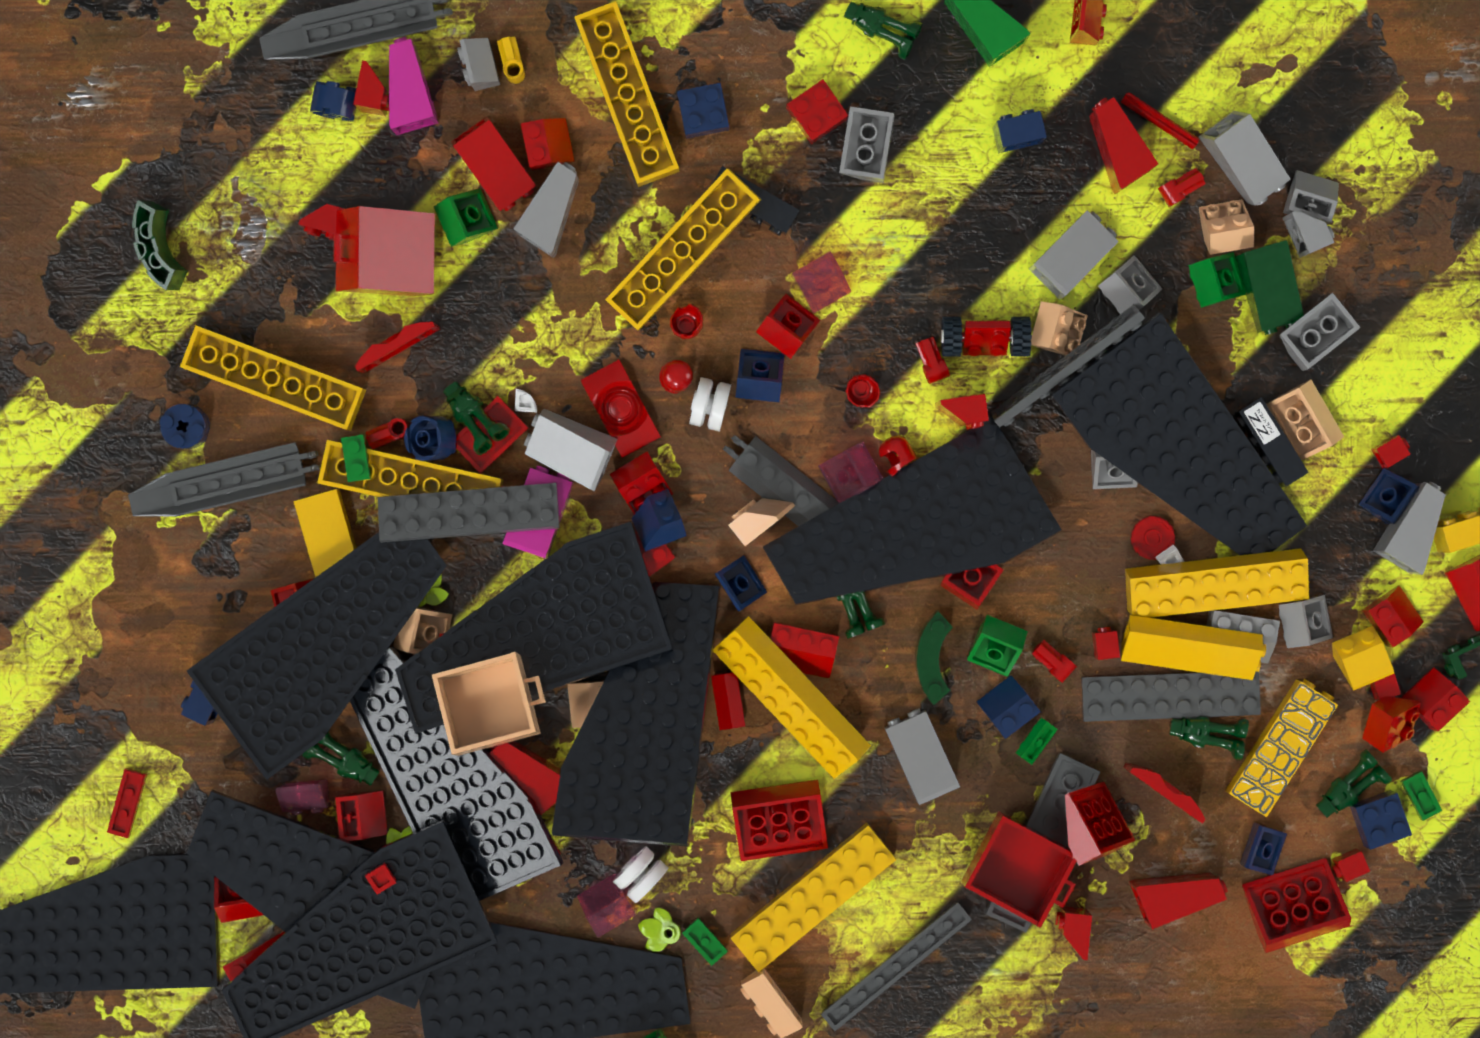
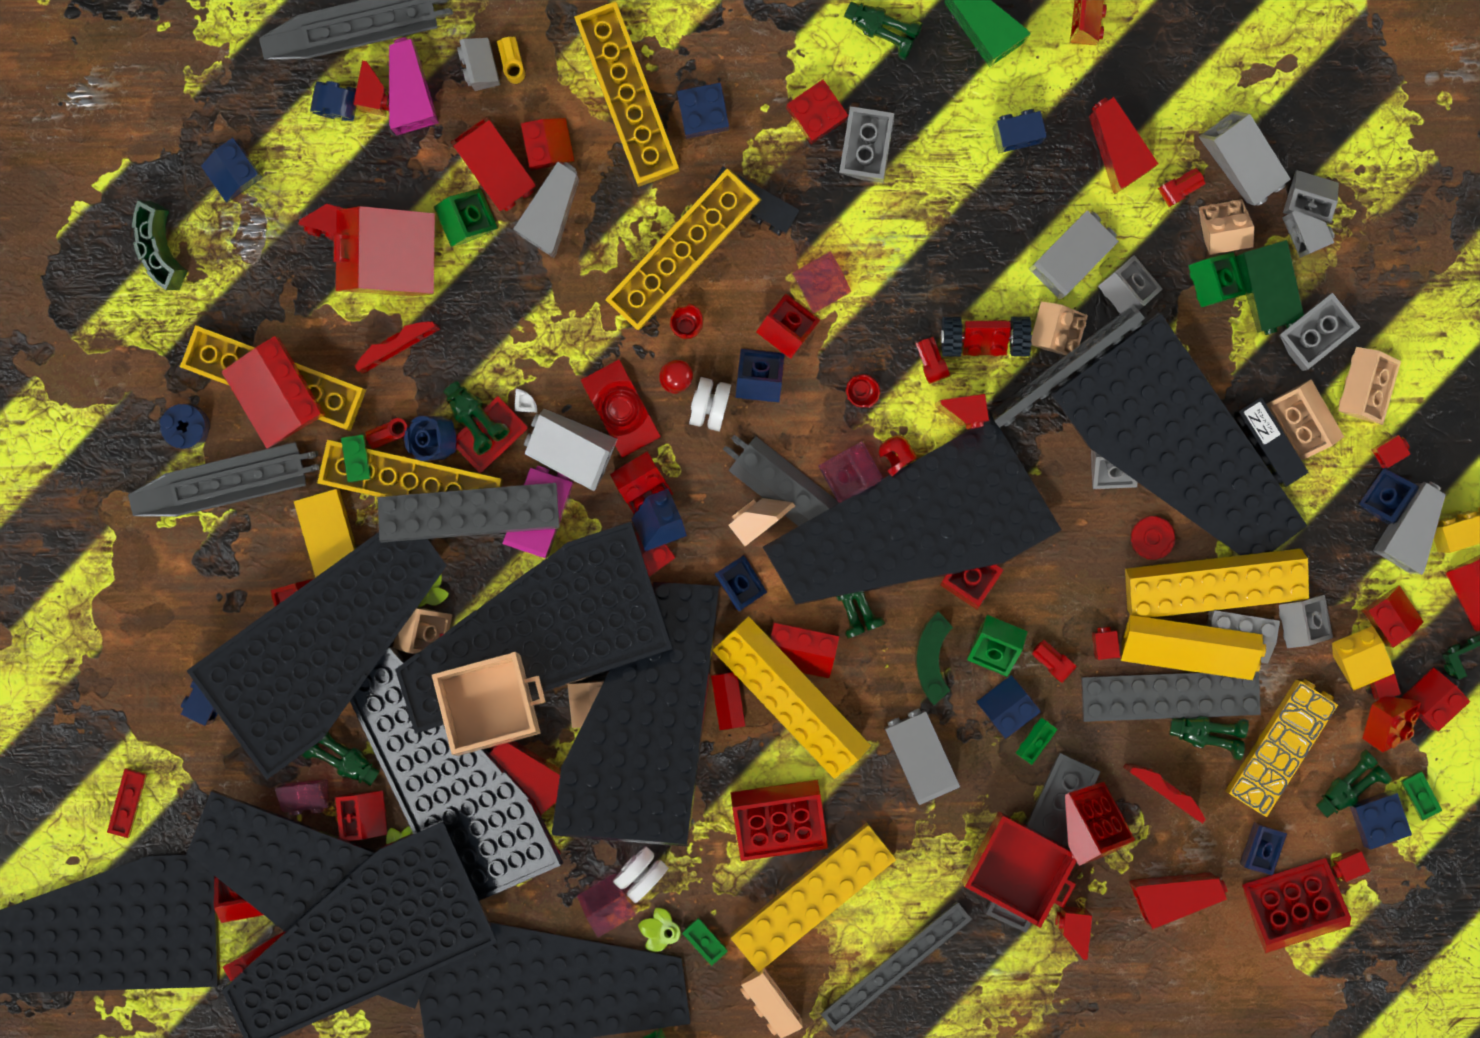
red tile [365,862,397,895] -> none
red axle [1121,92,1200,149] -> none
white tile [1155,545,1185,564] -> none
none -> dark blue slope [201,138,263,203]
none -> red slope [222,336,325,449]
none -> light nougat slope [1338,347,1401,425]

